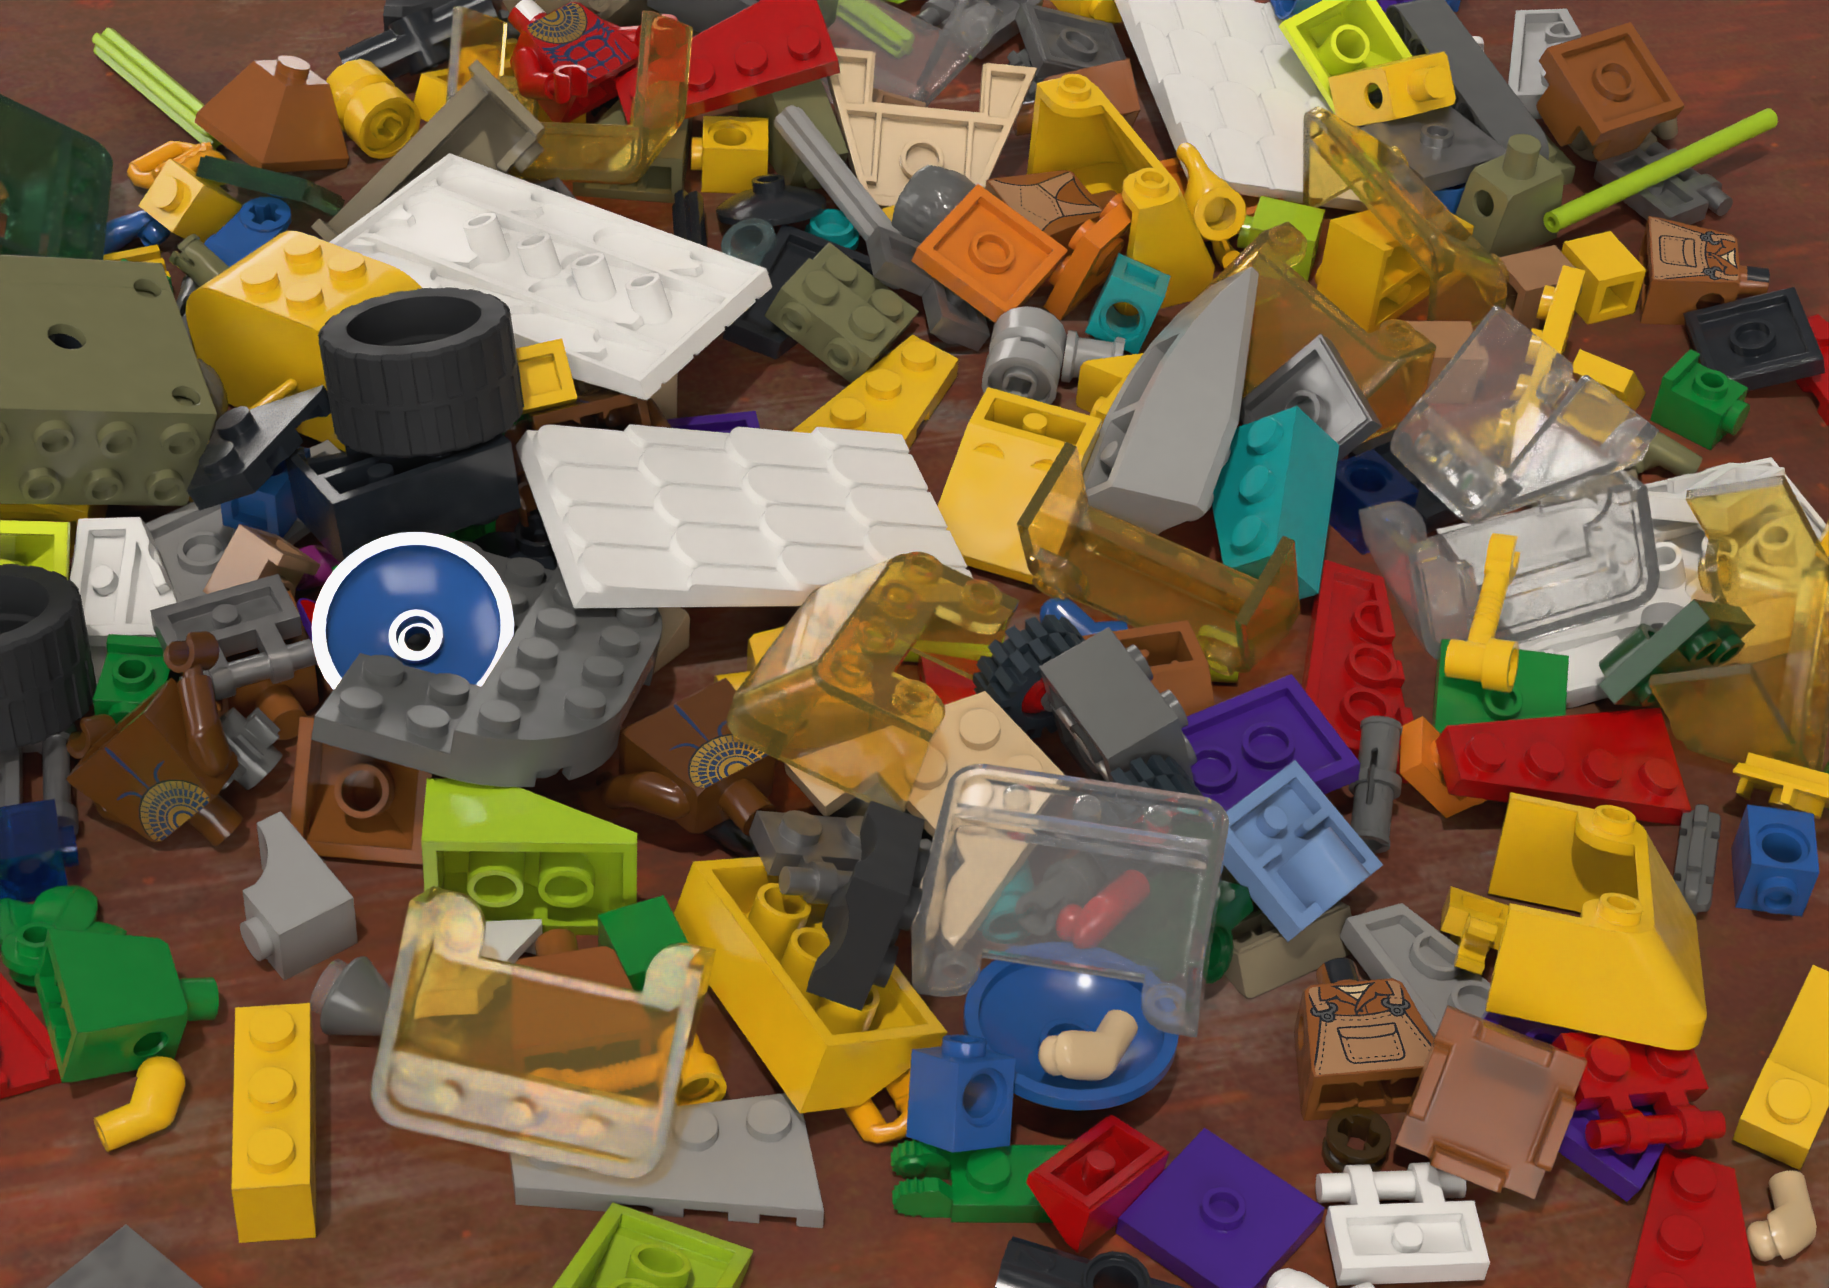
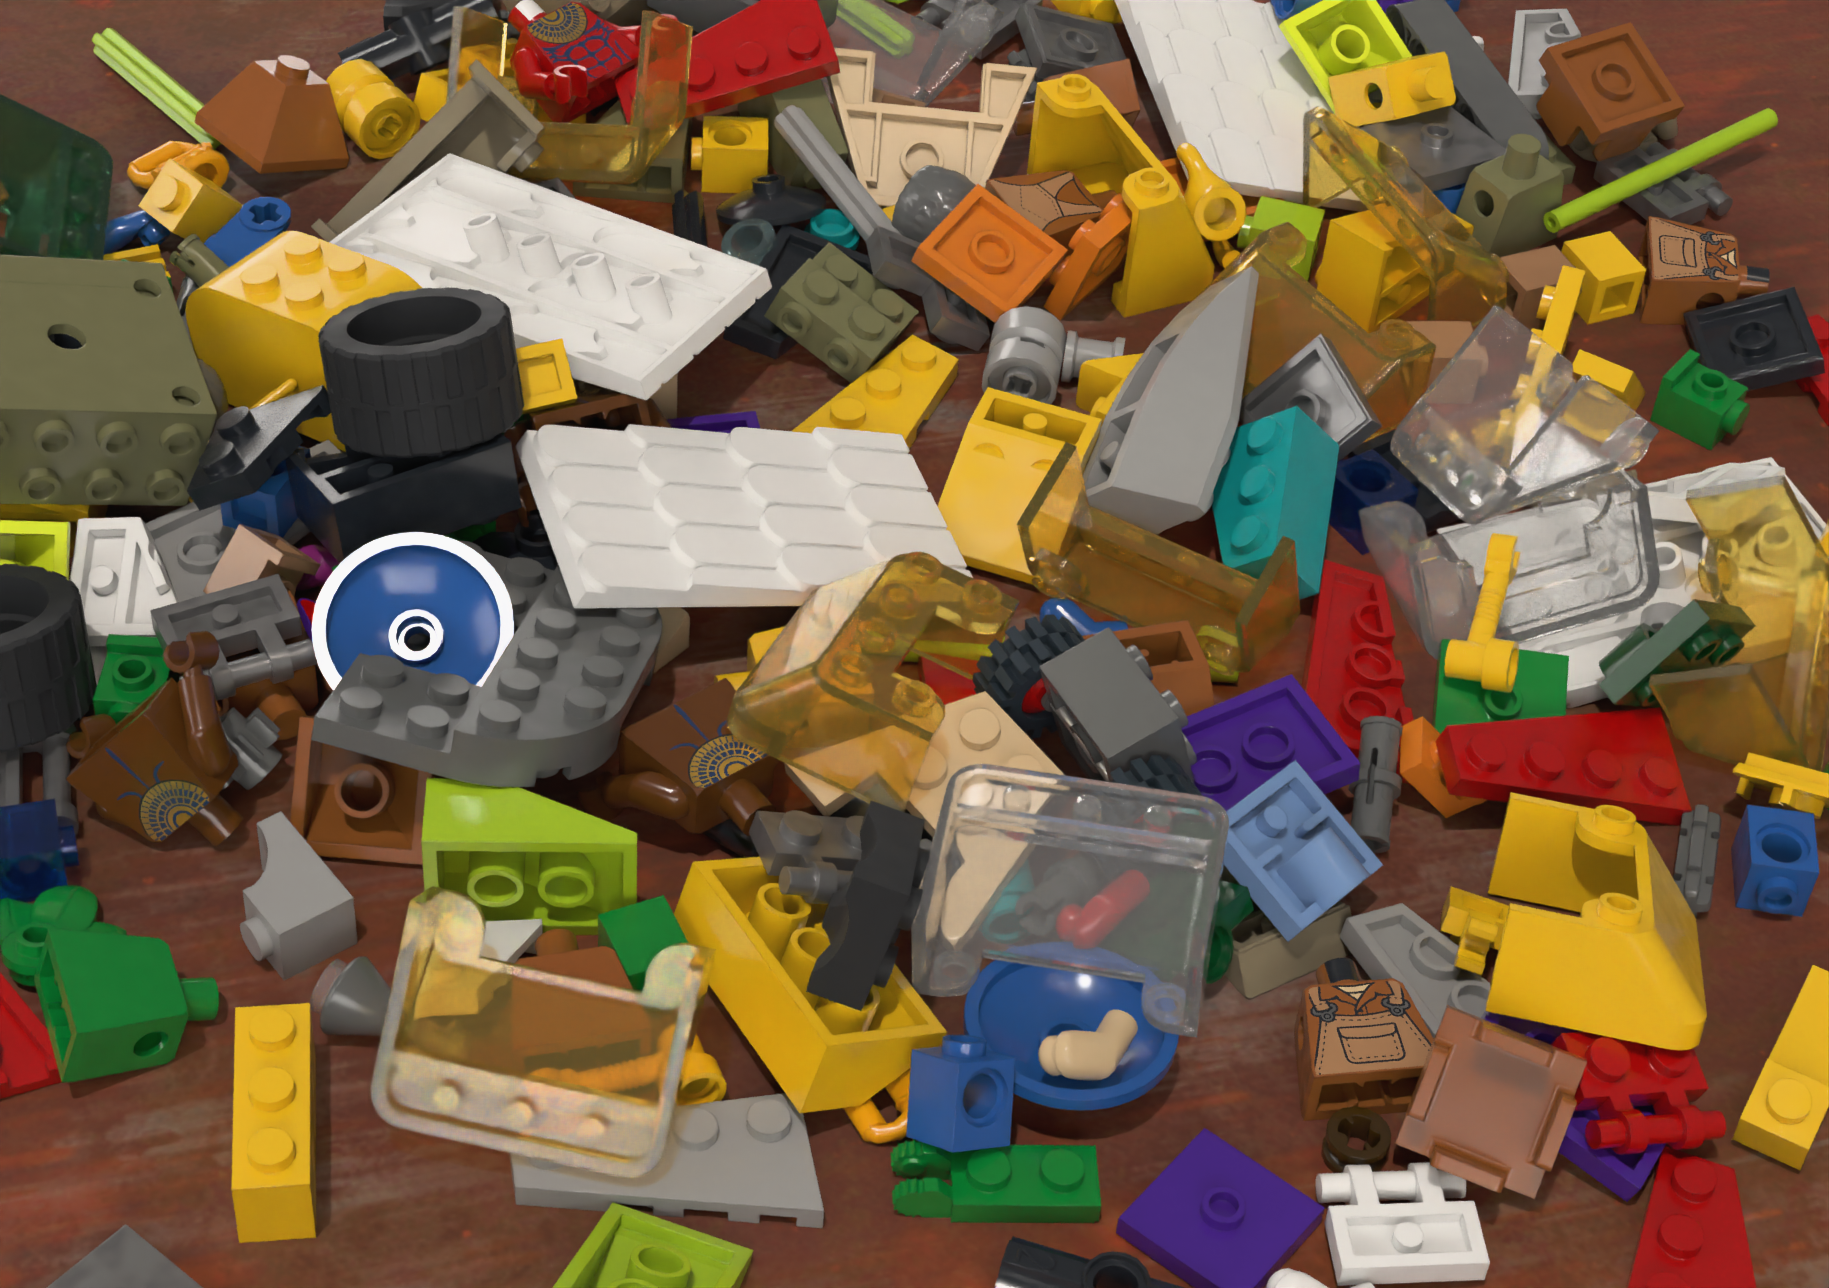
yellow arm [94,1056,186,1152] -> none
clear green tile [196,155,345,217] -> none
red slope [1026,1114,1170,1253] -> none
teal brick [1085,253,1171,354] -> none
olive arm [1612,431,1702,477] -> none
tan arm [1746,1171,1817,1261] -> none

